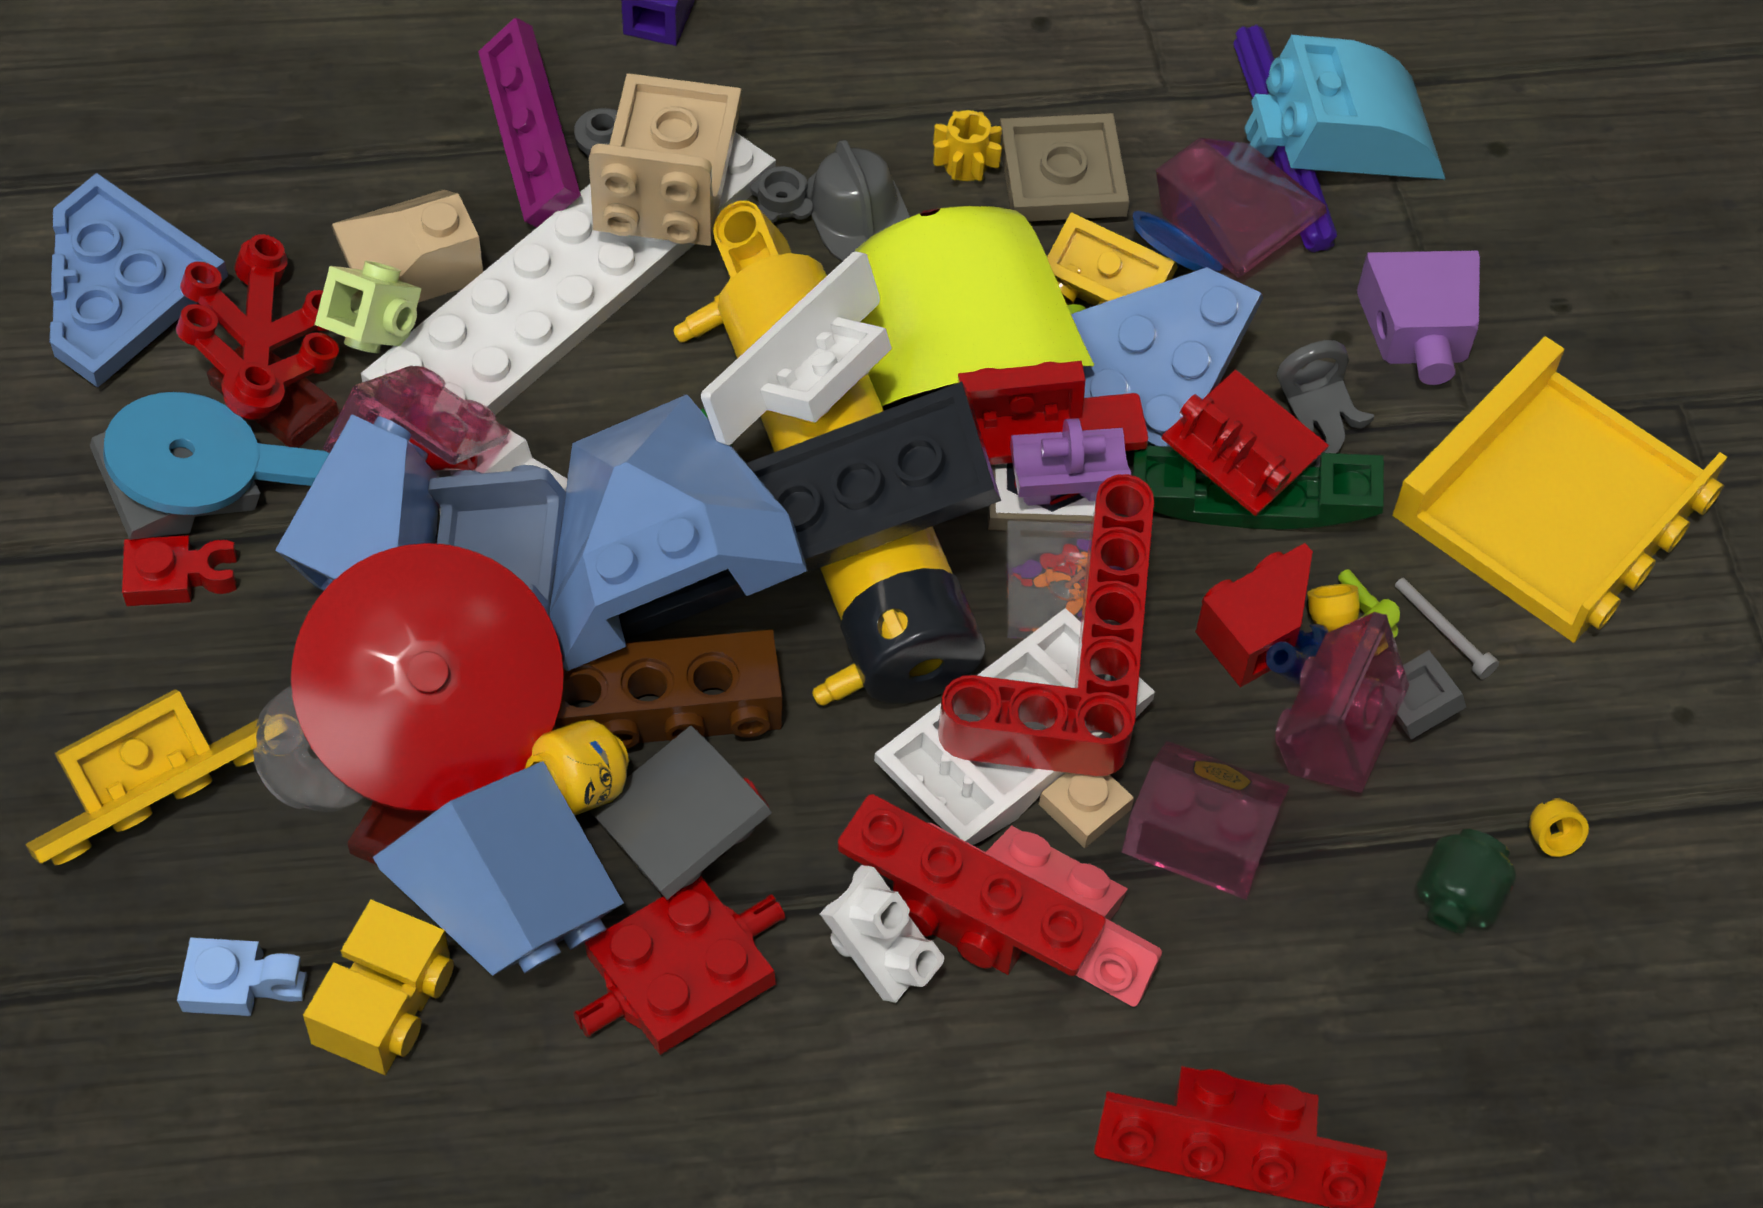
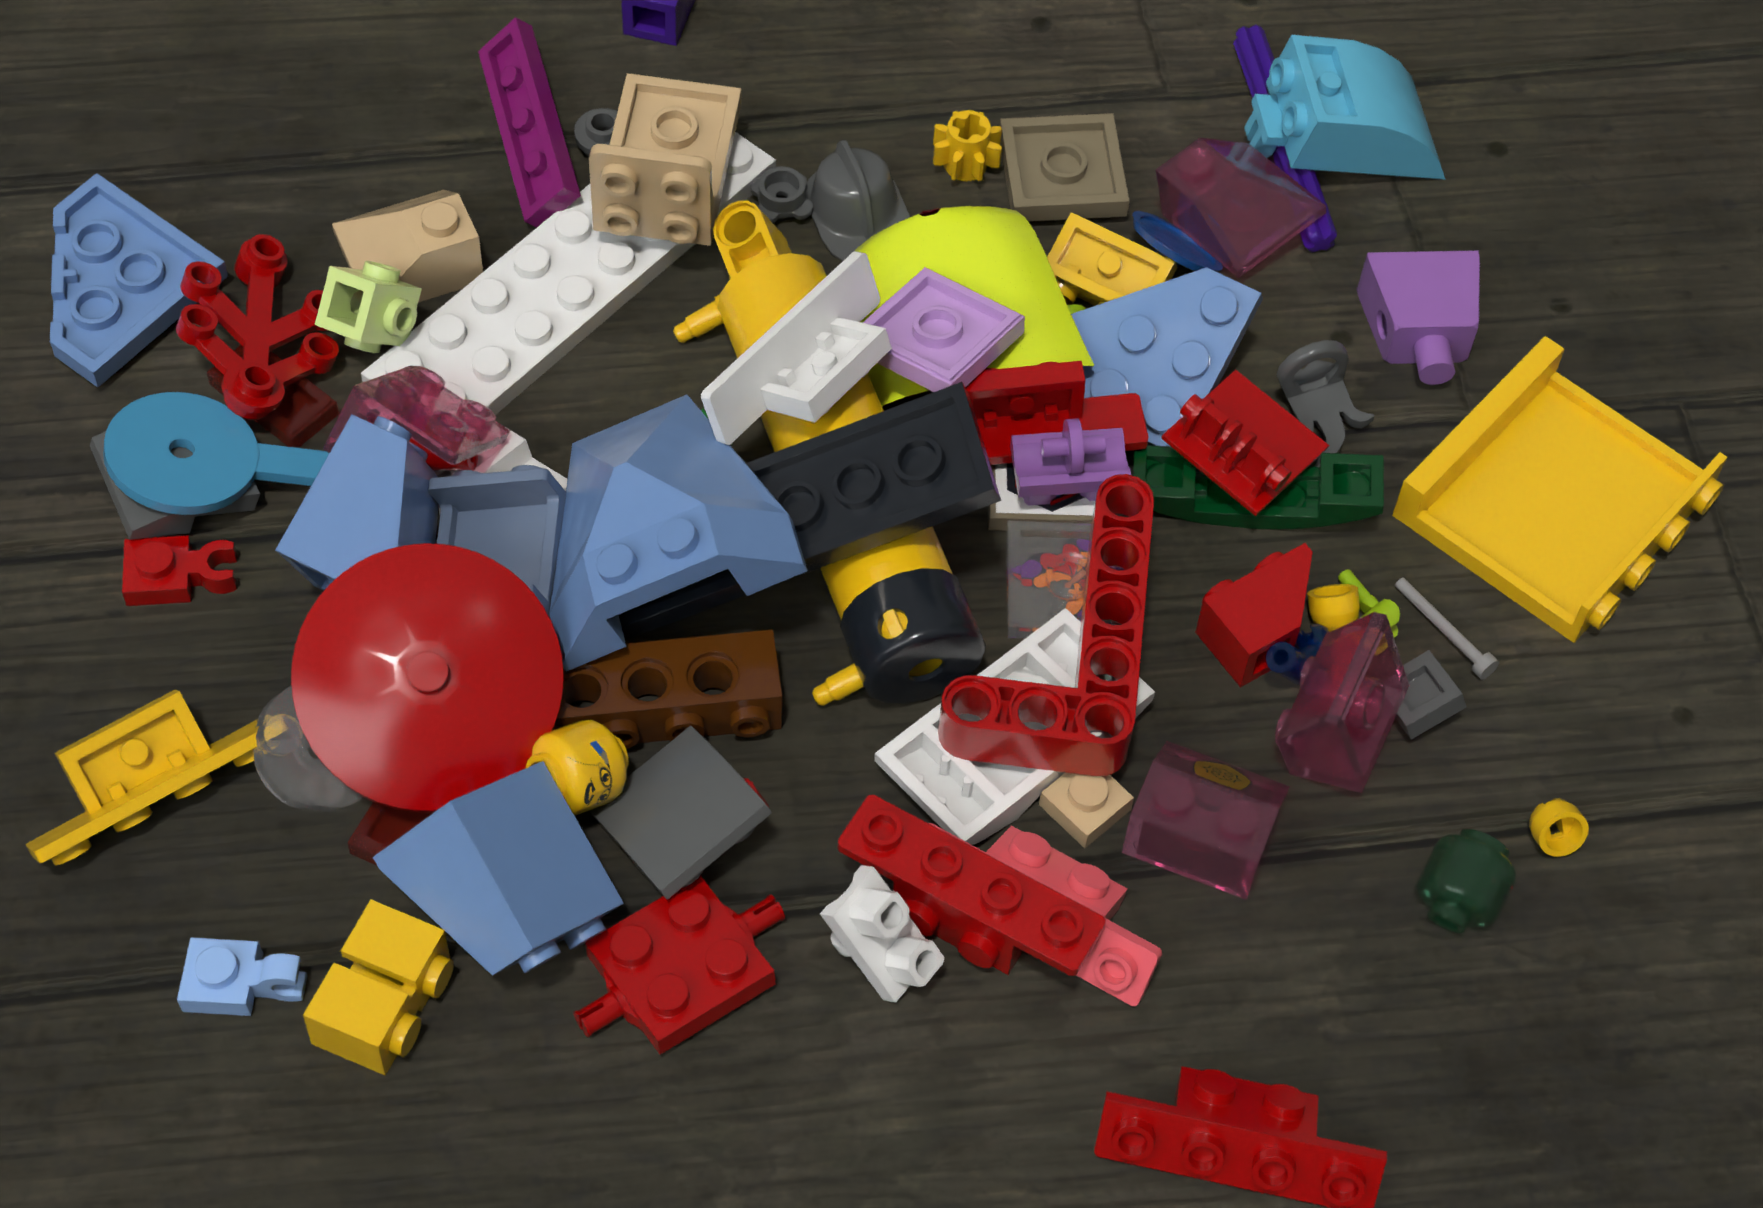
none -> lavender plate [862,267,1025,392]

